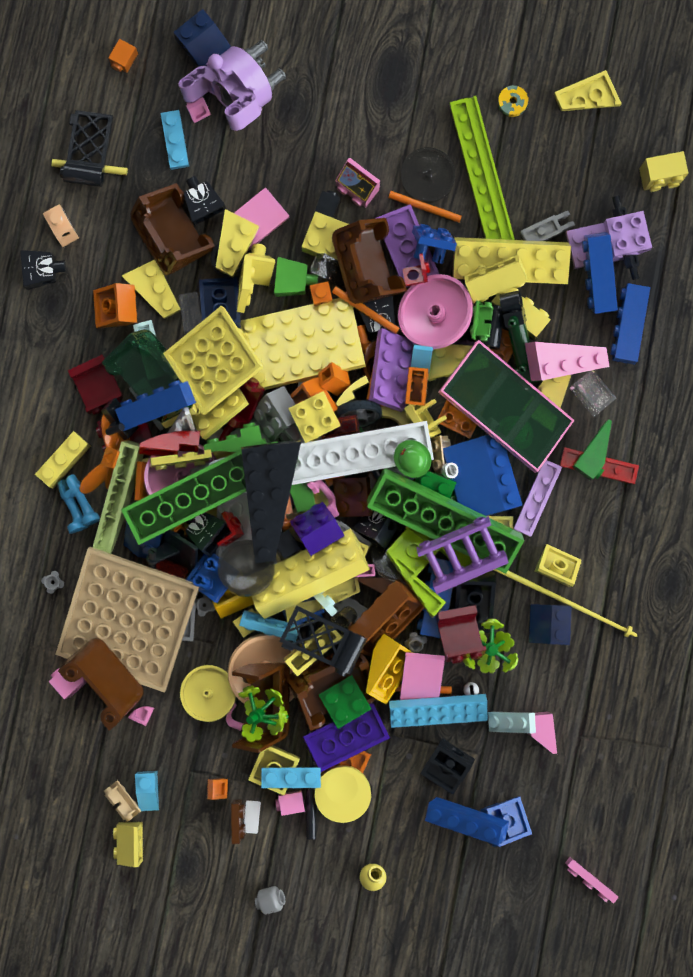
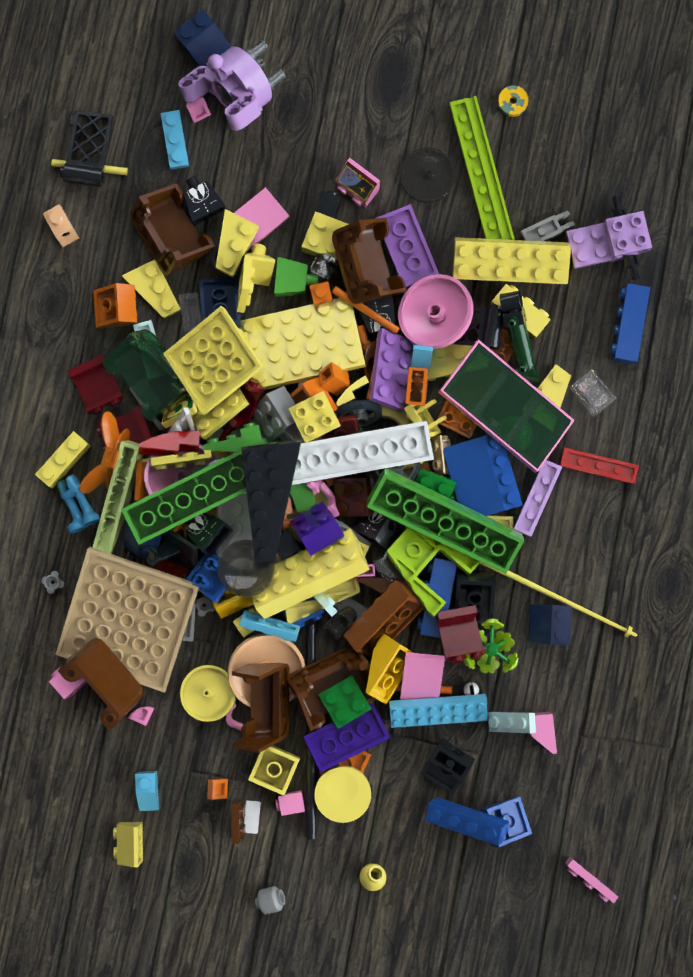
black torso [20,250,66,290] -> none
black plate [101,398,139,441] -> none
tan hinge [104,780,141,822] -> none
orange brick [108,39,138,73] -> none
blue brick [115,380,196,431] -> none
red bracket [217,511,244,547] -> none
lime plant [238,686,289,742] -> none
medium azure plate [261,767,321,788] -> none
black piece [279,605,367,676] -> none
light yellow brick [284,624,342,676] -> none
orange bar [388,191,462,223] -> none
bright green hat [394,440,432,478] -> none
bracket [402,253,430,286] -> none
light grey plate [405,632,427,652] -> none
blue plate [412,224,457,264] -> none
medium lavender fence [417,516,509,594] -> none
white hinge [441,463,458,478] -> none
light yellow brick [464,255,528,303] -> none
bright green hinge [470,300,494,342] -> none
bright pink wedge [525,342,609,381] -> none
light yellow slope [535,544,582,587] -> none
light yellow wing [554,70,621,111] -> none
green slope [572,419,612,481] -> none
blue brick [582,232,618,314] -> none
light yellow brick [639,151,688,192] -> none

